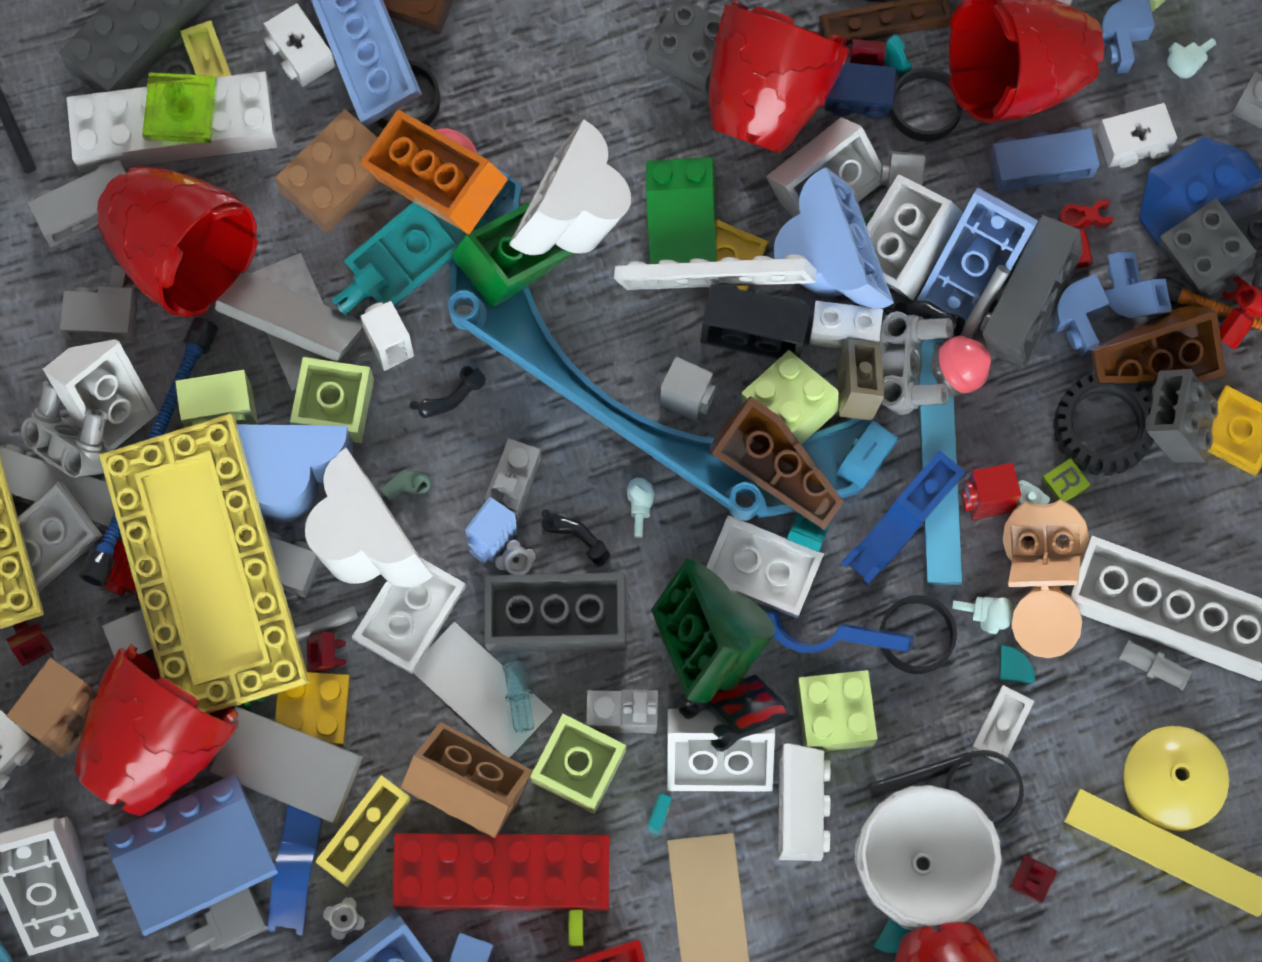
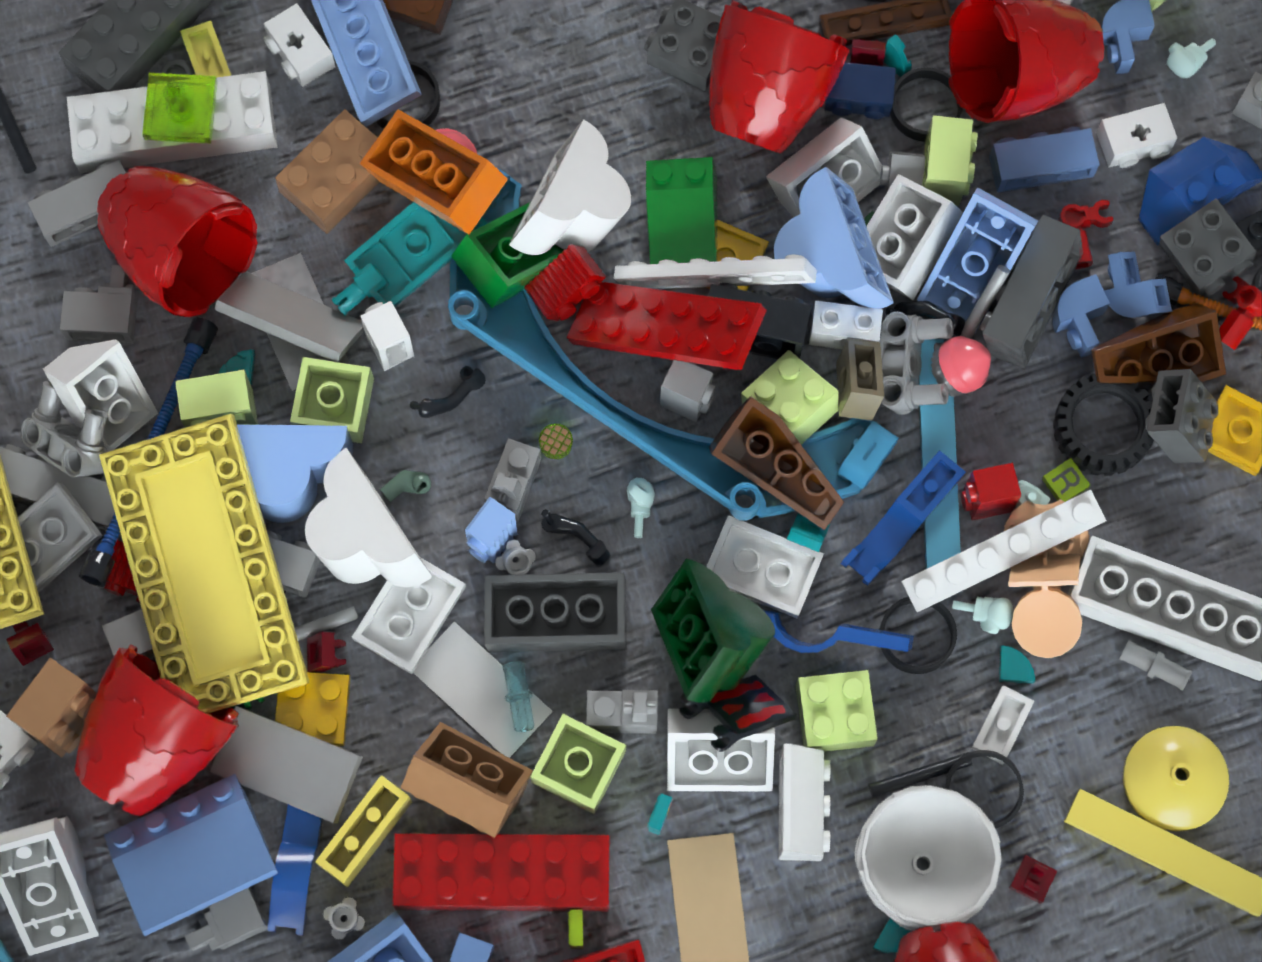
none -> teal tile [218,349,256,385]
none -> red brick [524,244,606,321]
none -> tile [539,424,573,459]
none -> red plate [566,282,767,370]
none -> white plate [901,490,1106,612]
none -> yellowish green brick [922,115,978,206]

